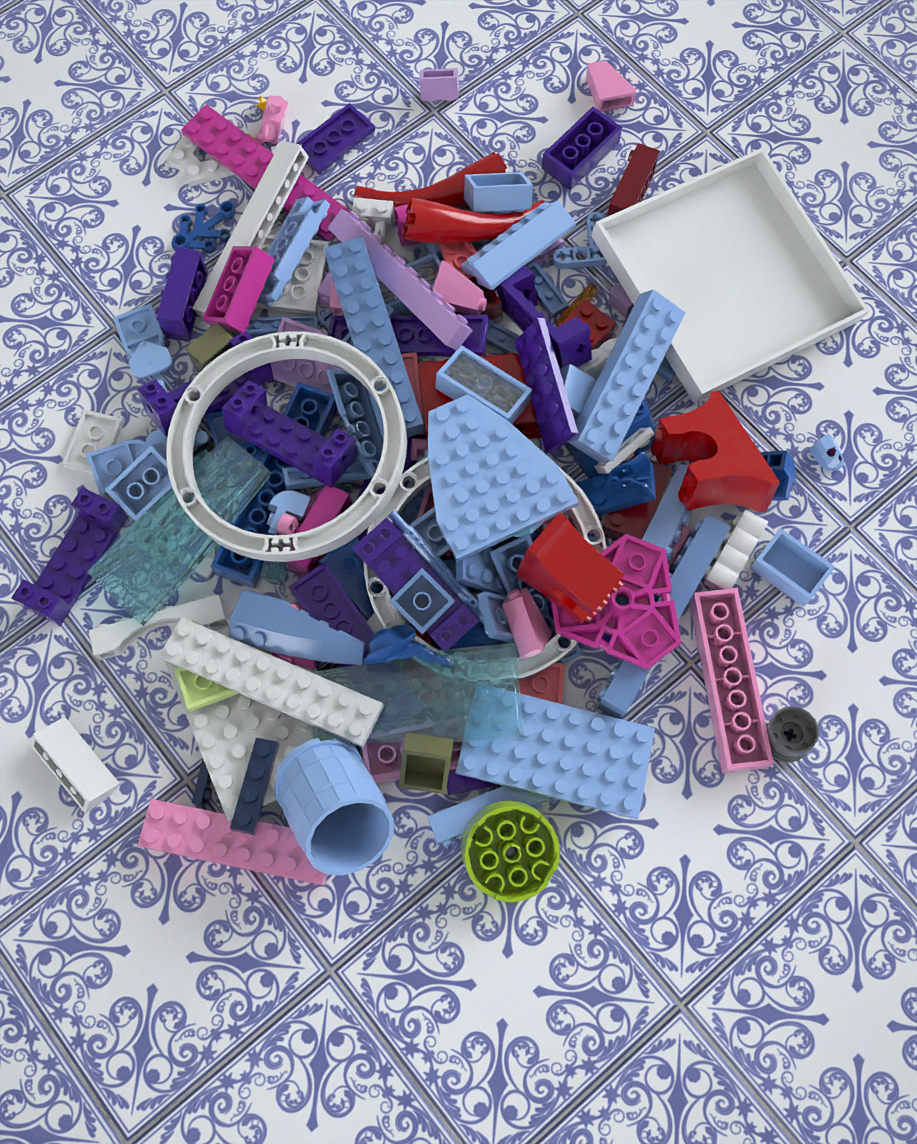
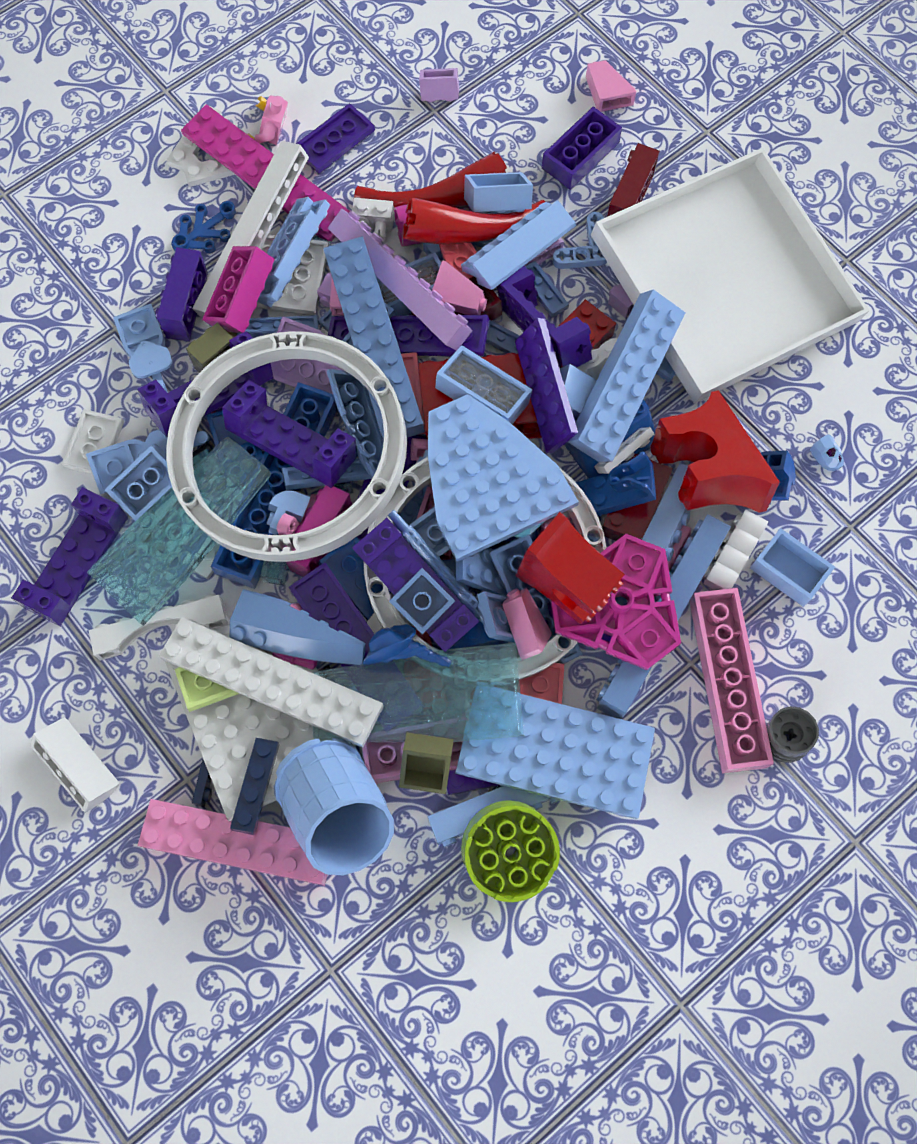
clear orange axle [555,283,598,327] -> none

